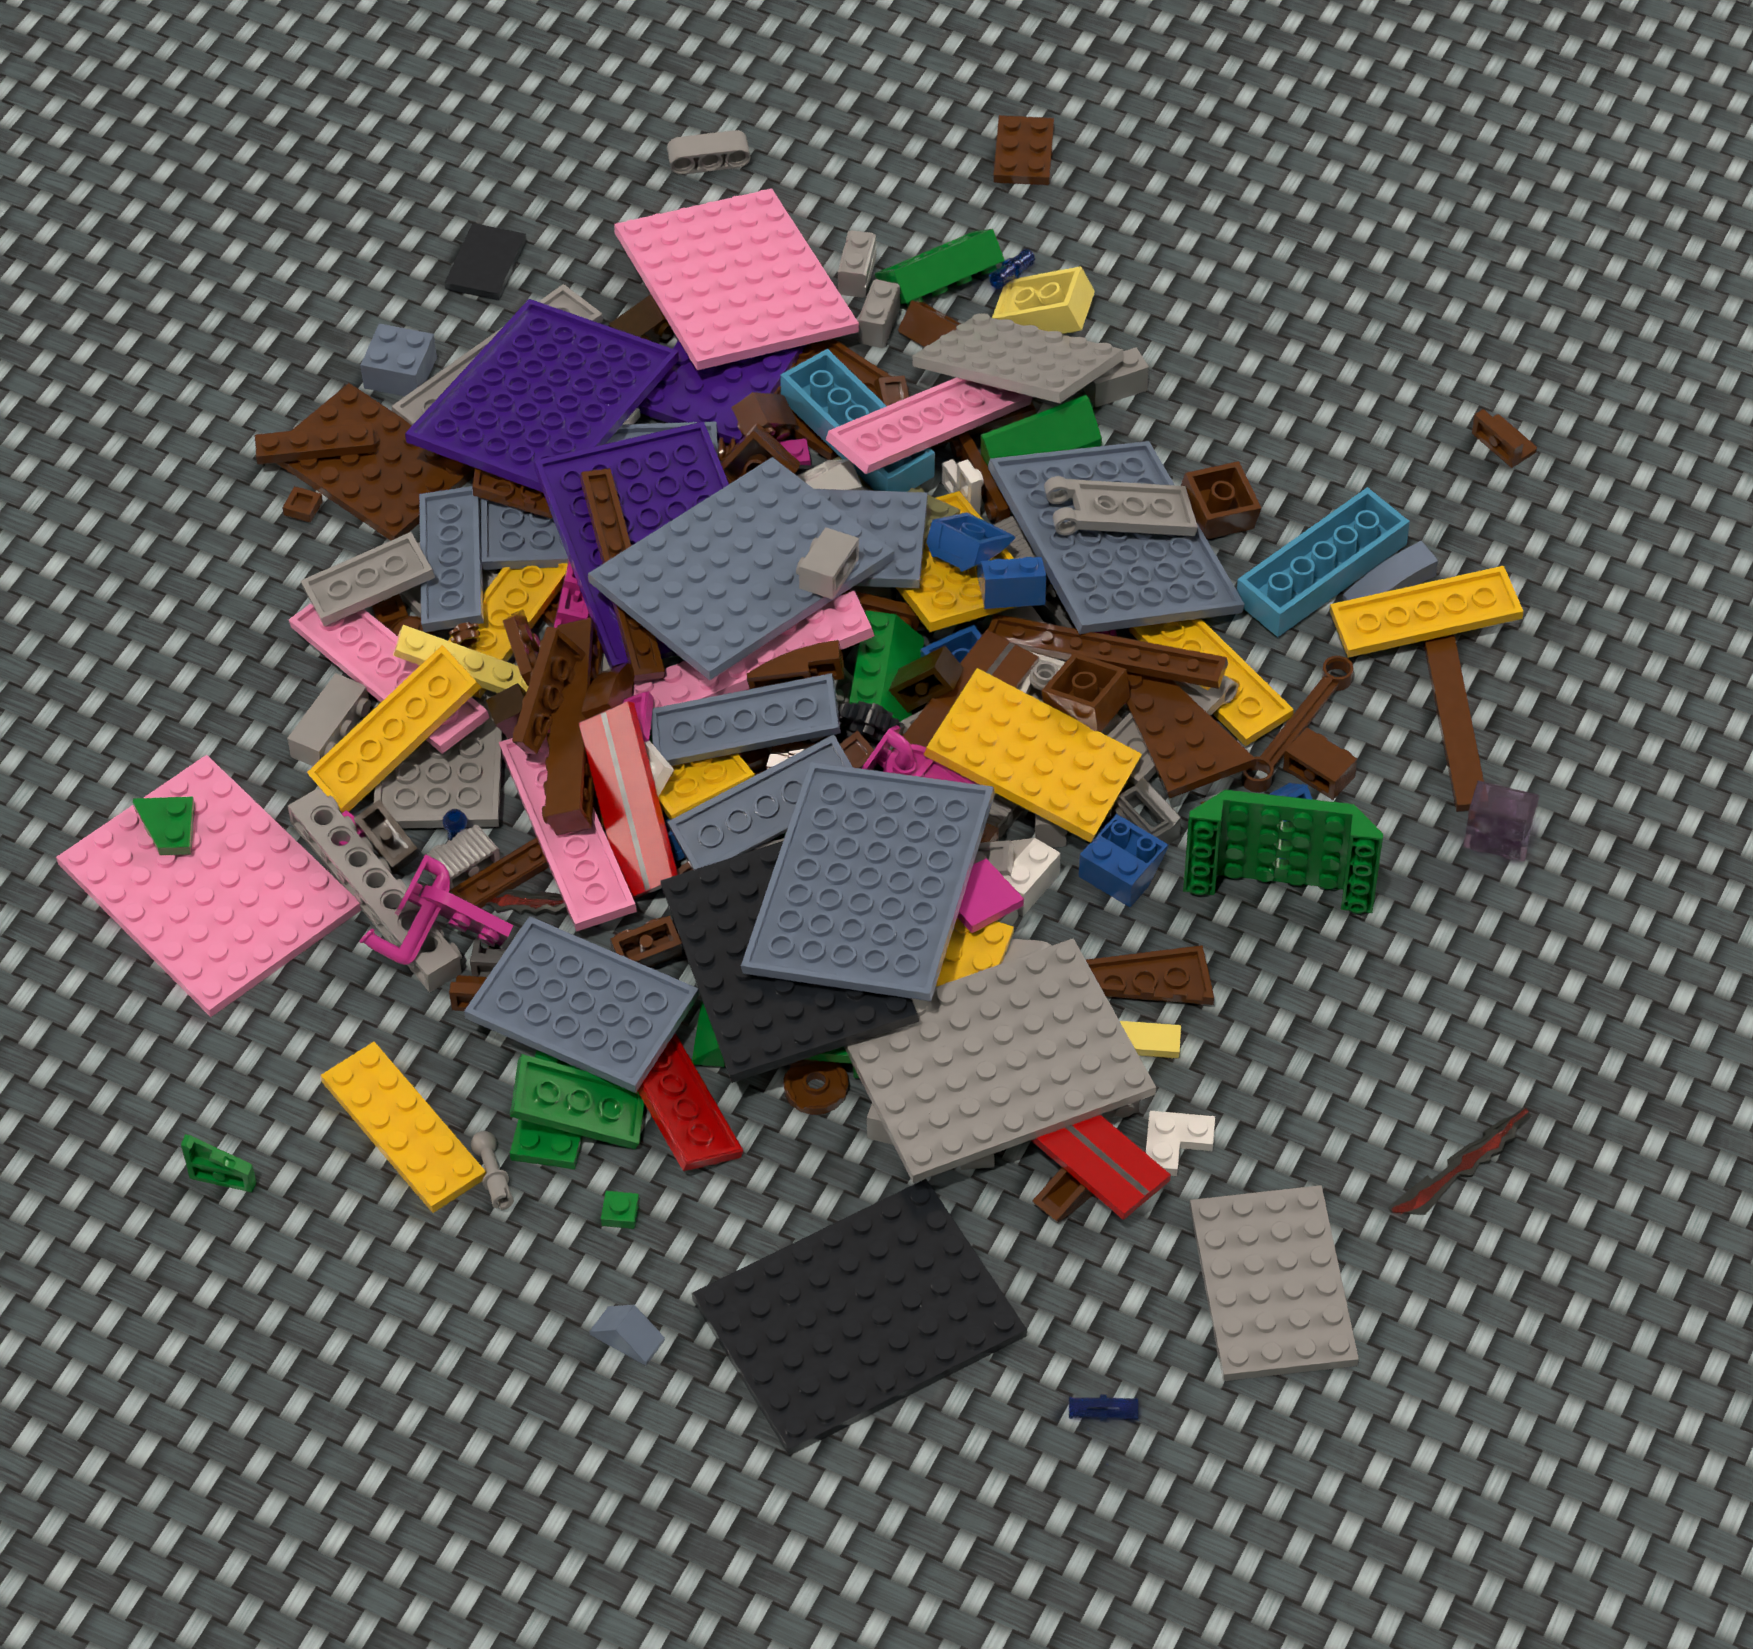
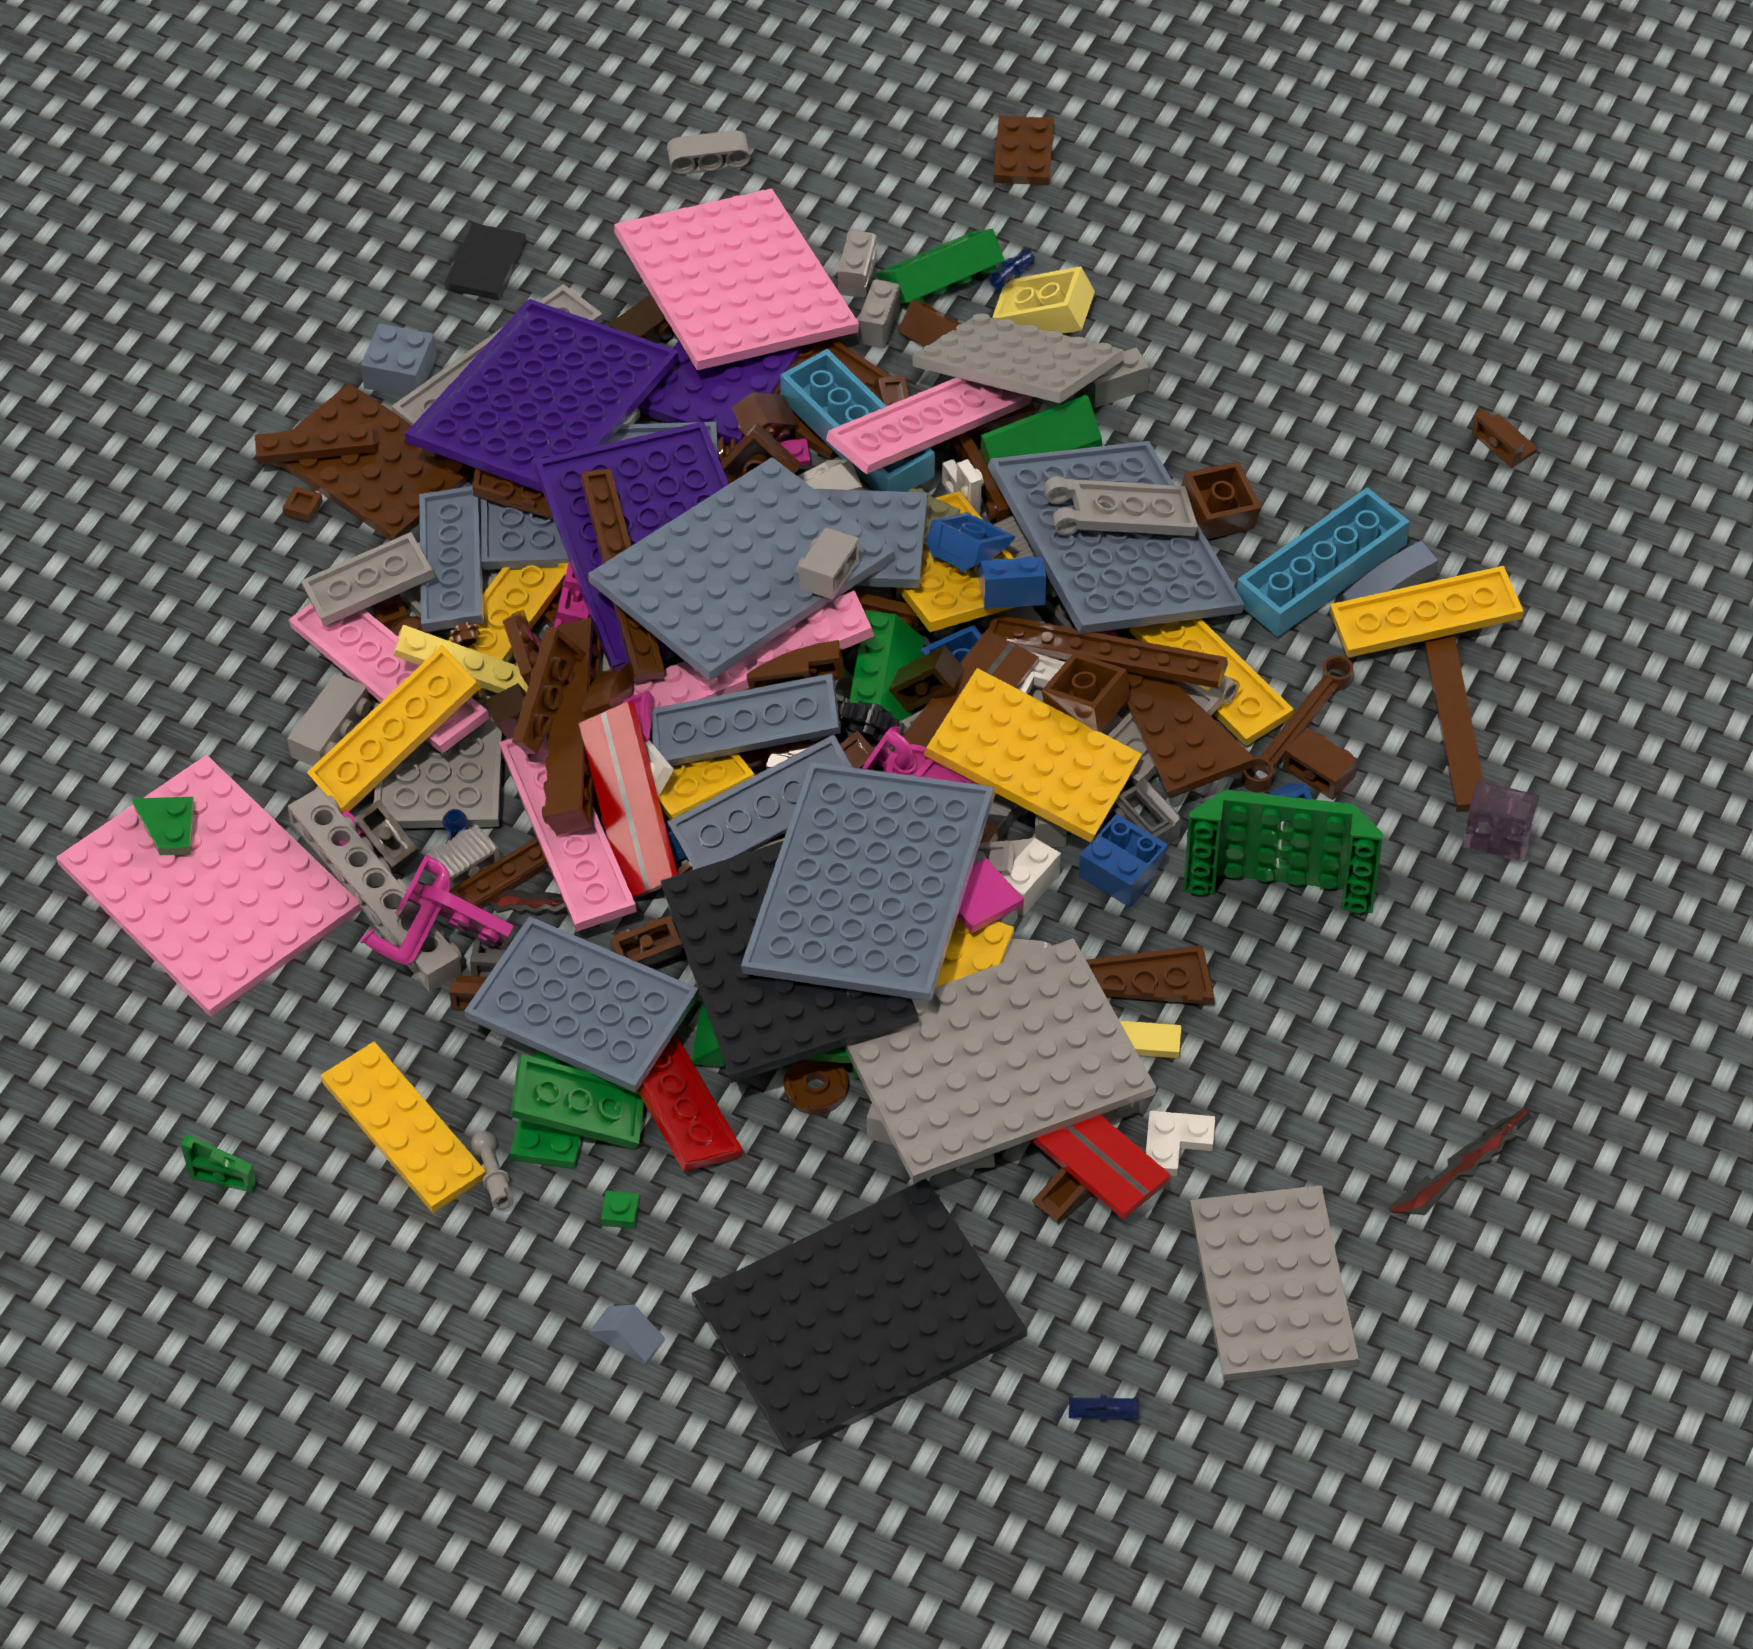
light grey plate [1029,661,1058,690] -> none

